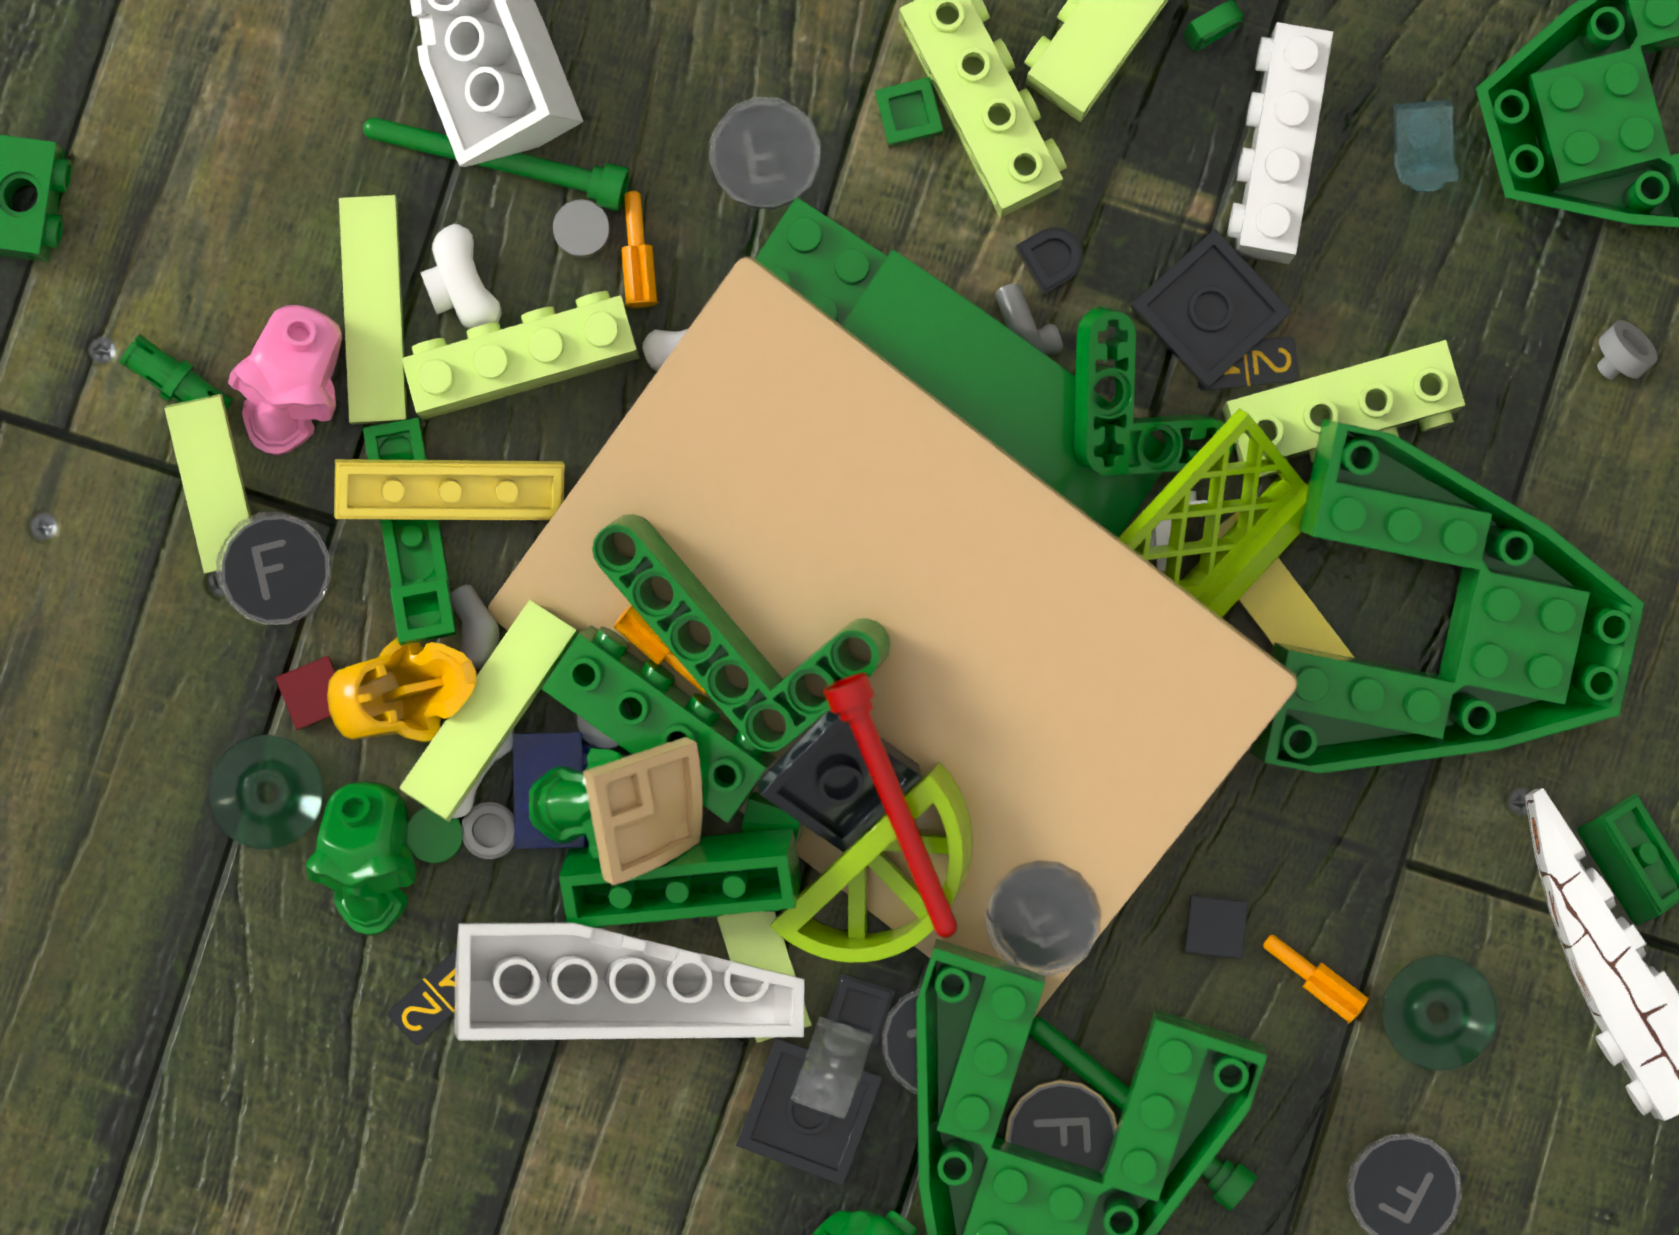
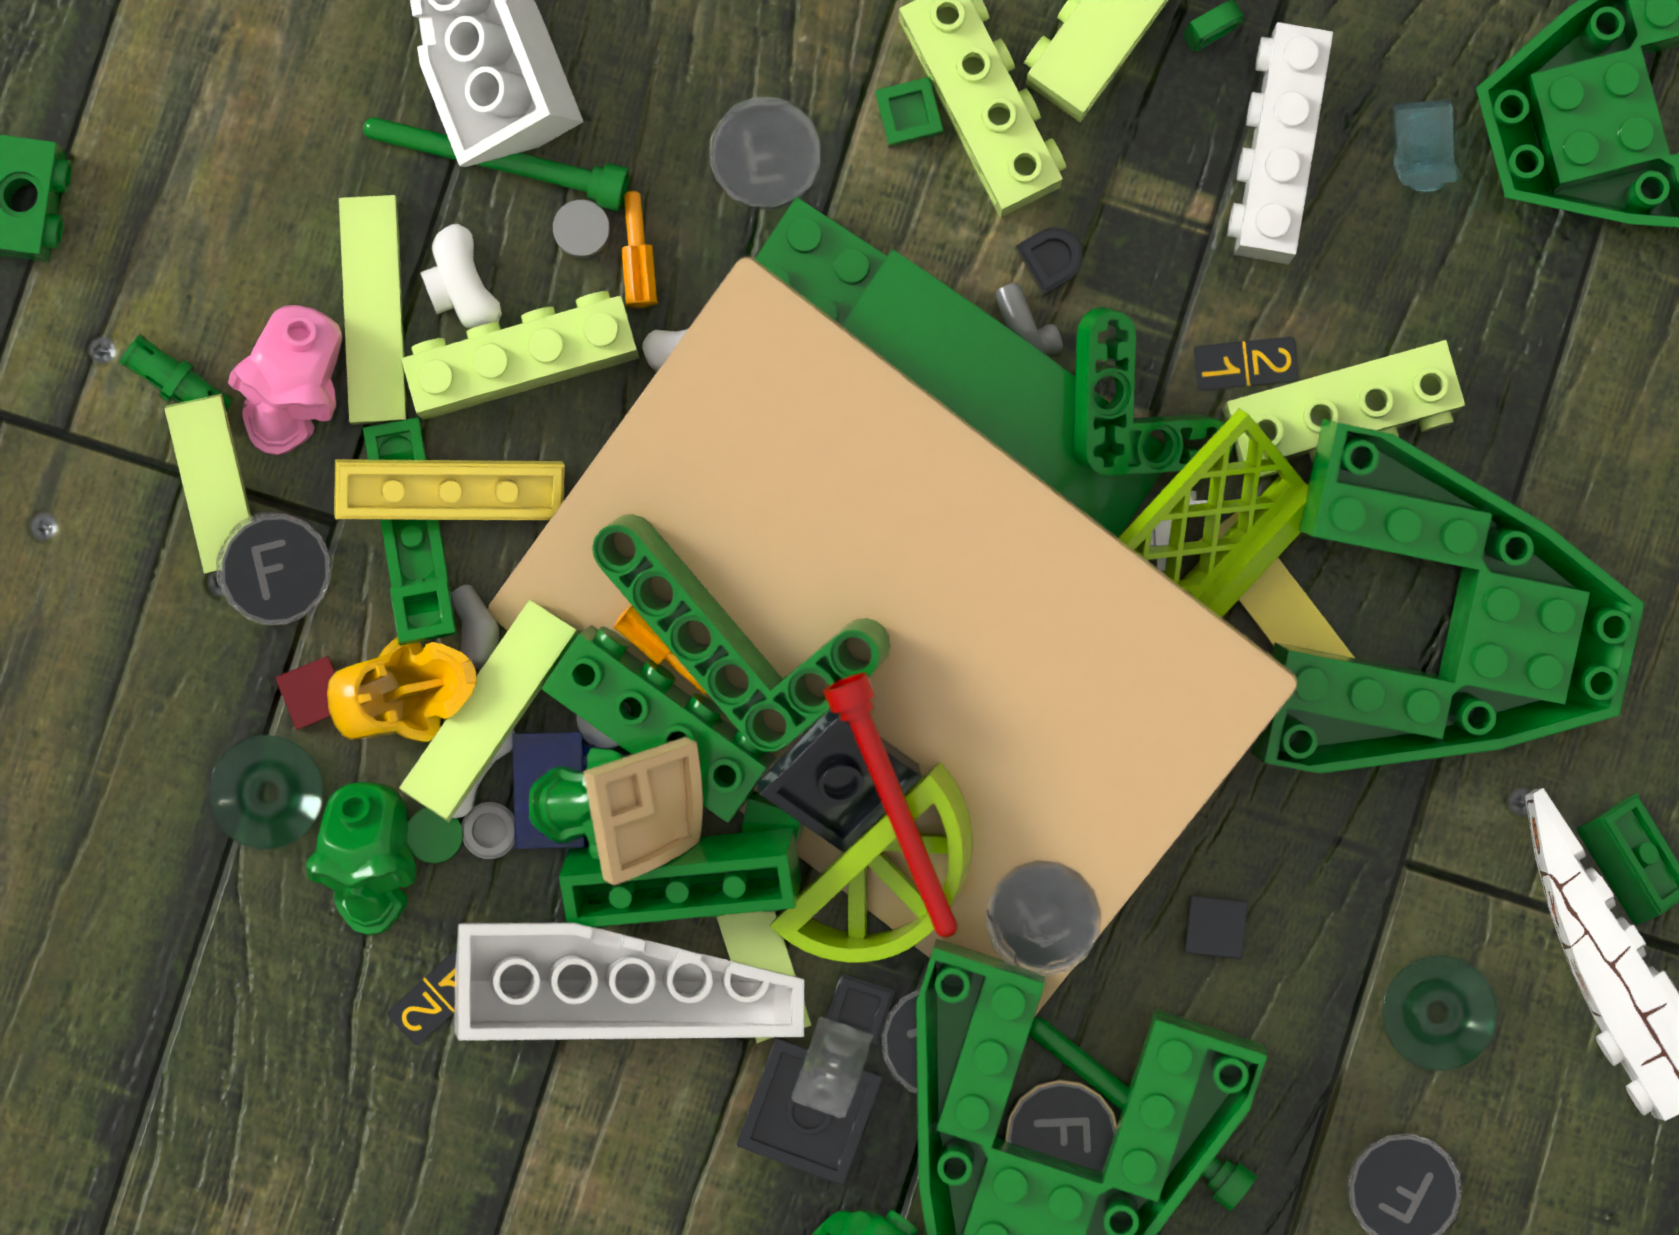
black plate [1130,229,1291,390] -> none
light orange axle [1263,935,1369,1024] -> none
light grey tile [1597,320,1657,380] -> none

